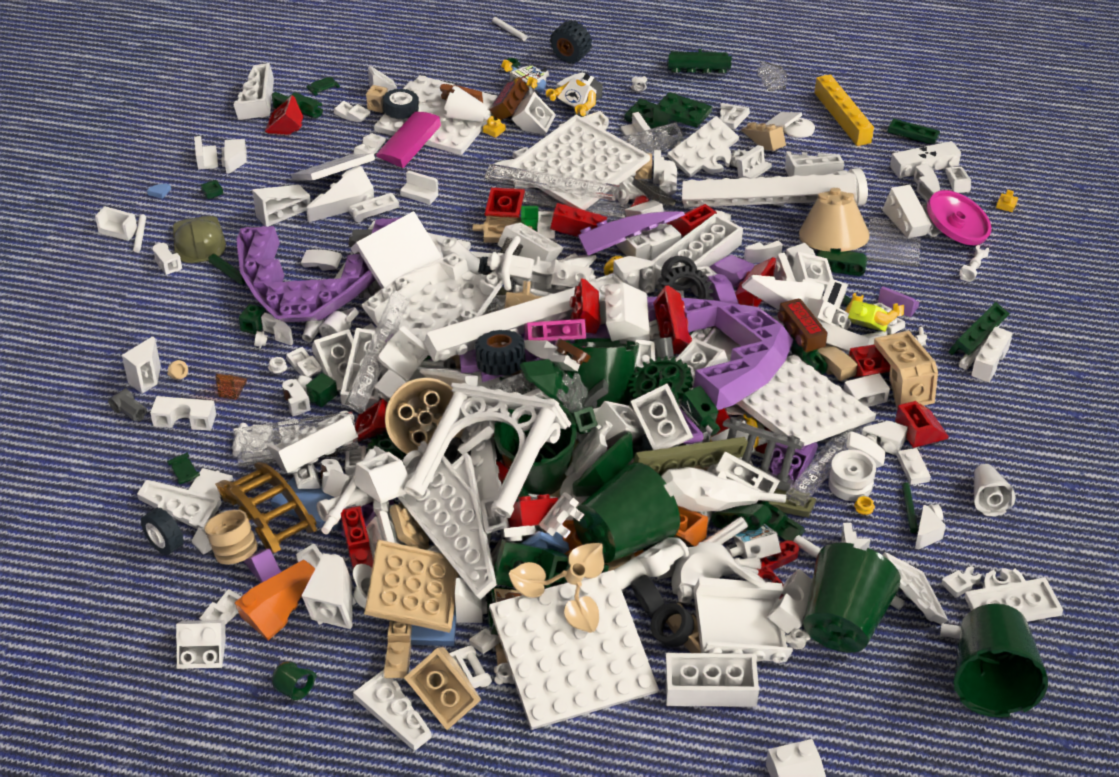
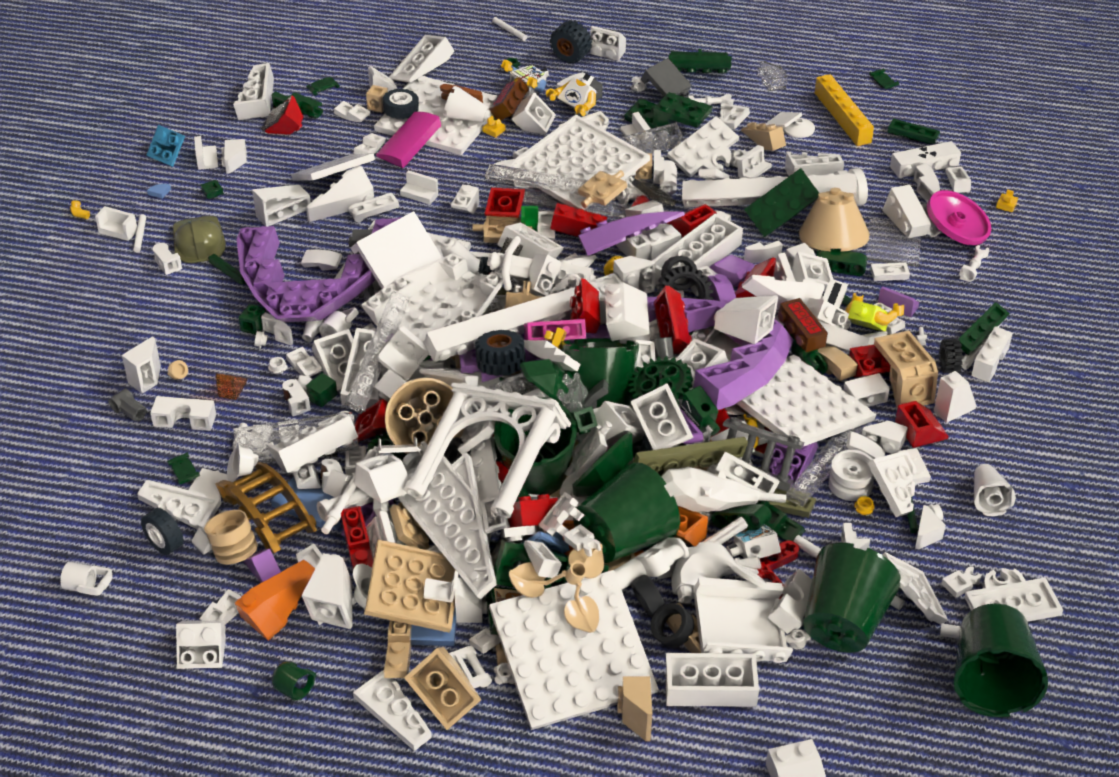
reddish brown plate [555,338,591,365] -> none
none -> white piece [61,562,112,596]
none -> yellow arm [70,200,90,219]
none -> dark azure slope [146,125,185,167]
none -> white piece [227,443,259,482]
none -> clear smoke piece [261,101,289,131]
none -> white piece [376,437,421,453]
none -> white slope [389,35,454,83]
none -> white bracket [423,571,458,603]
none -> white slope [451,185,479,214]
none -> white slope [523,540,562,578]
none -> white slope [529,254,562,296]
none -> yellow tile [544,328,567,350]
none -> white beam [549,274,581,295]
none -> white plate [563,524,601,557]
none -> tan plate [578,170,627,208]
none -> white slope [590,26,626,61]
none -> tan slope [617,676,652,741]
none -> dark grey panel [640,58,692,97]
none -> white piece [686,94,734,106]
none -> white tile [699,169,729,180]
none -> white slope [714,295,778,344]
none -> dark green plate [744,168,819,237]
none -> white plate [868,451,916,517]
none -> dark green piece [869,68,899,89]
none -> white plate [870,263,910,281]
none -> white slope [934,371,976,423]
none -> black tyre [939,339,963,373]

